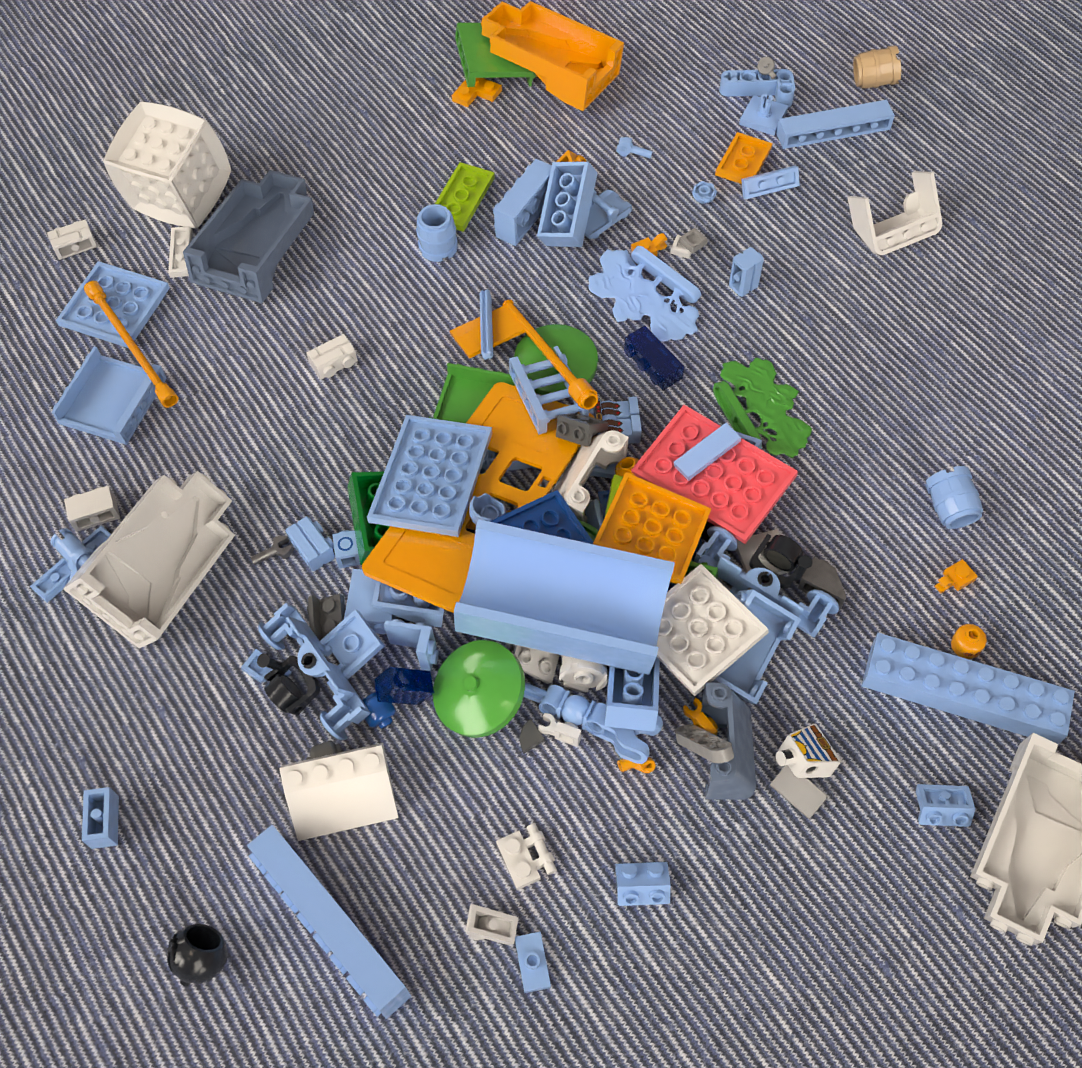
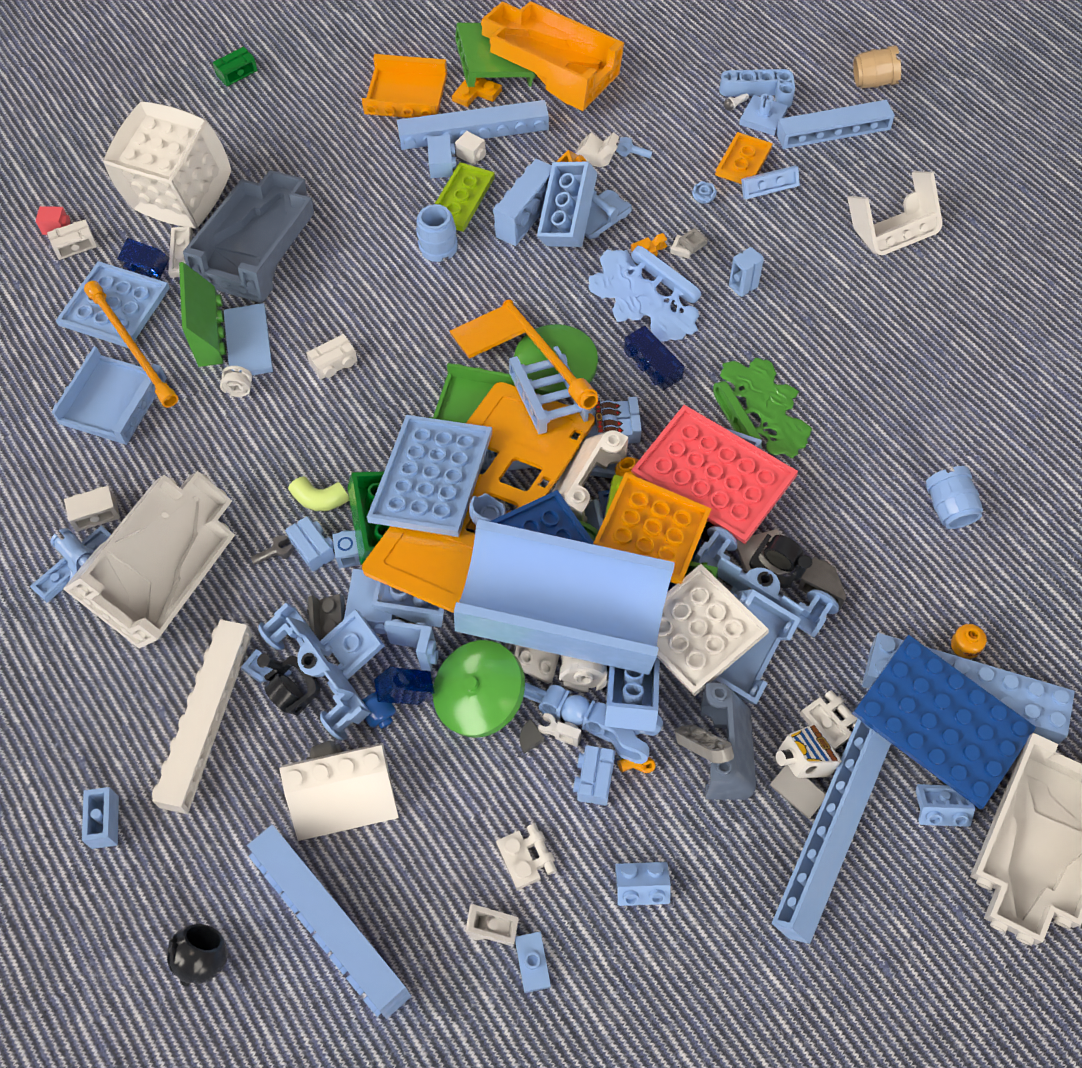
light blue axle [480,289,493,360] -> none
dark grey bracket [556,413,608,447] -> none
light blue tile [673,423,741,481] -> none
light orange plate [683,698,718,736] -> none
light grey piece [757,57,777,79] -> none
light orange plate [934,559,978,594] -> none
none -> coral brick [36,206,70,235]
none -> clear blue brick [117,237,170,279]
none -> white brick [152,620,252,814]
none -> bright green slope [179,262,226,367]
none -> green brick [213,46,258,87]
none -> white wheel [220,366,252,397]
none -> light blue tile [224,303,273,375]
none -> yellowish green cylinder [288,476,350,511]
none -> light orange panel [362,54,447,118]
none -> light blue brick [397,100,549,150]
none -> light blue brick [427,135,456,178]
none -> white brick [455,131,486,166]
none -> light blue brick [573,745,615,806]
none -> white brick [575,132,619,167]
none -> piece [724,93,749,111]
none -> light blue brick [771,719,891,944]
none -> white plate [800,690,858,751]
none -> blue plate [852,635,1036,809]

